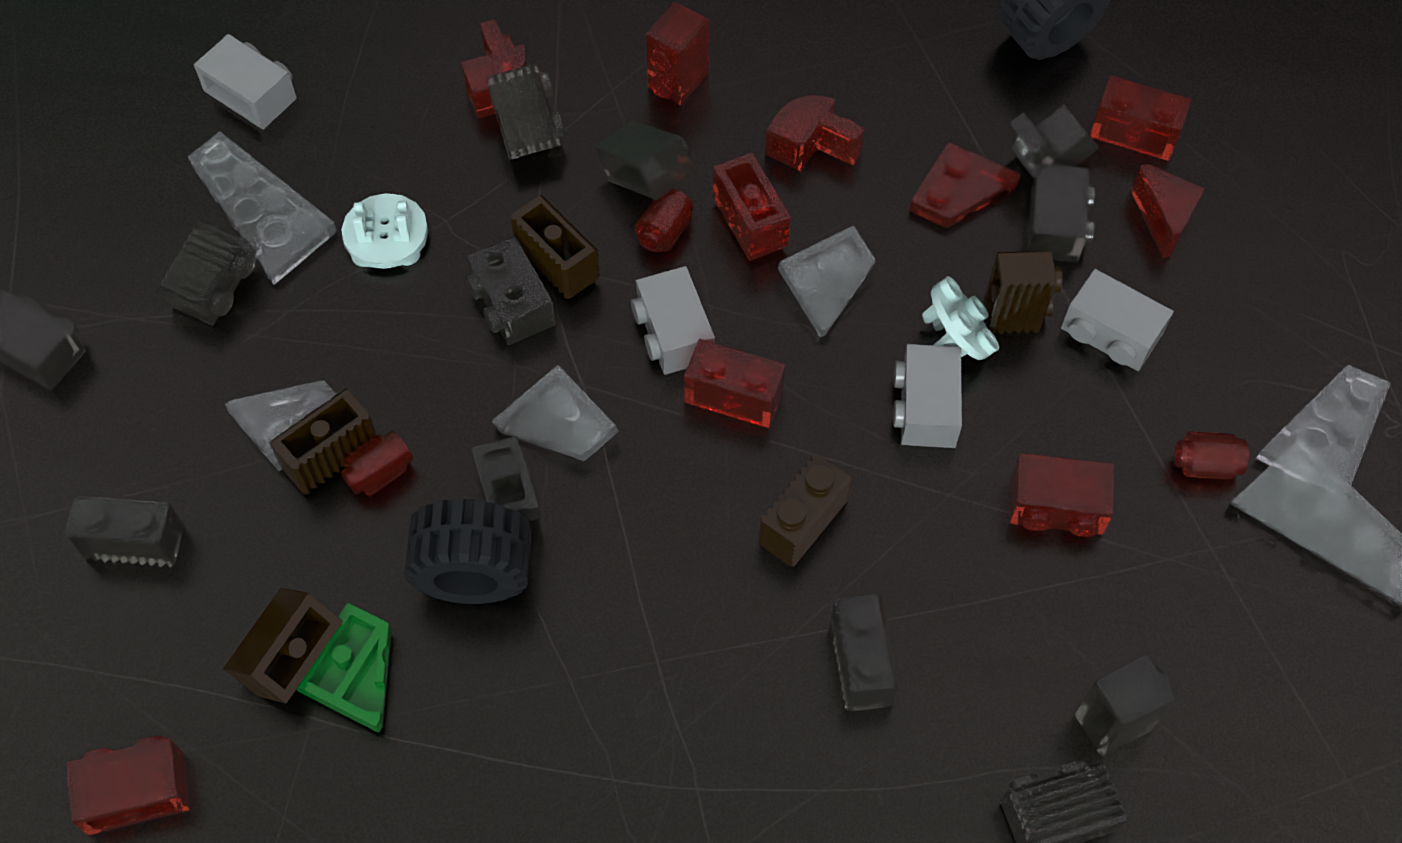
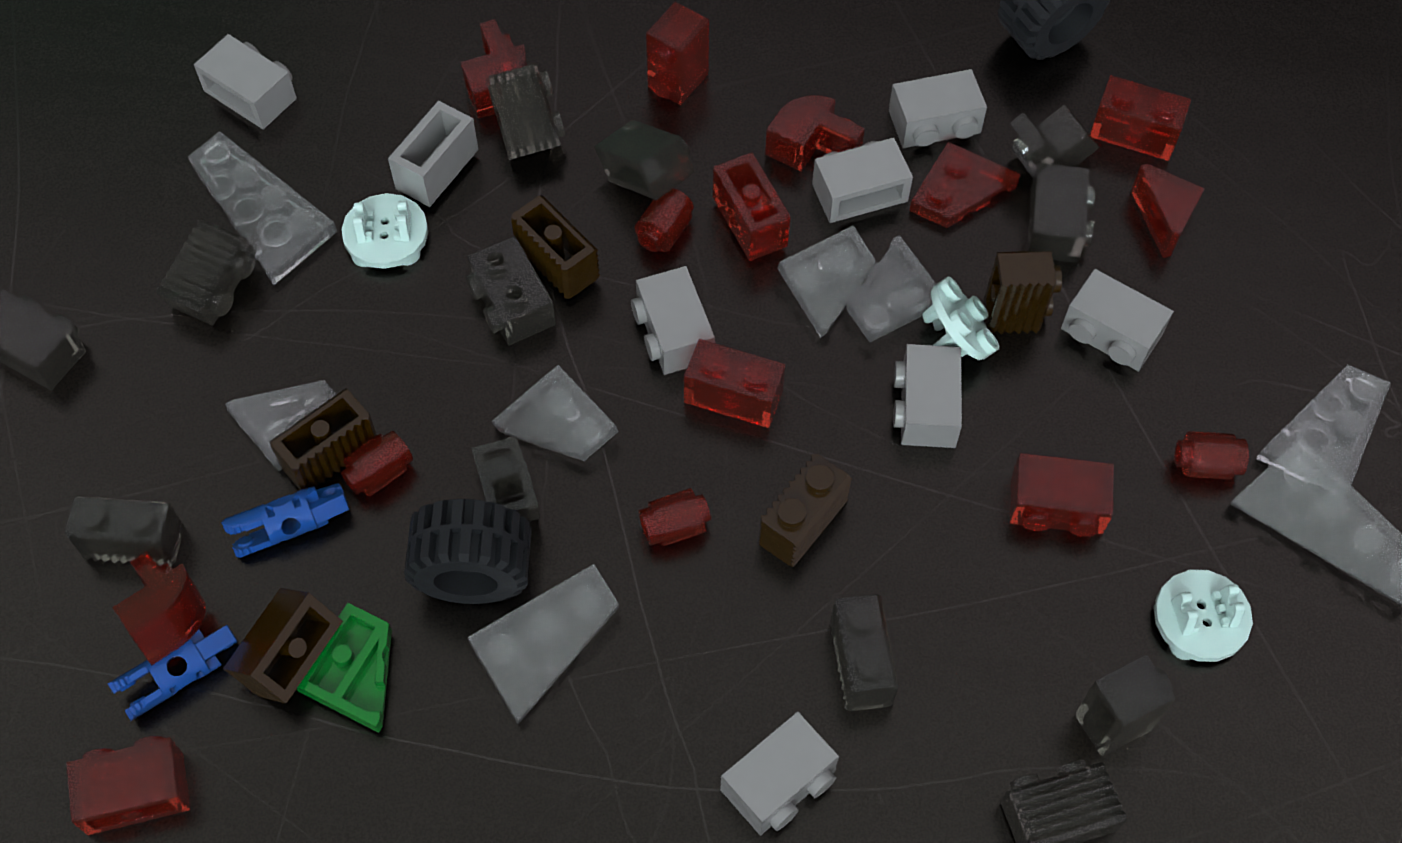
none -> blue hinge [107,625,238,721]
none -> clear red brick [112,551,206,666]
none -> blue hinge [221,483,349,558]
none -> light grey piece [388,100,479,207]
none -> clear wing [468,564,619,724]
none -> clear red brick [638,488,711,547]
none -> light grey piece [720,712,839,836]
none -> light grey piece [812,138,913,223]
none -> clear wing [847,235,936,342]
none -> light grey piece [889,69,987,148]
none -> light aqua plate [1154,570,1253,662]

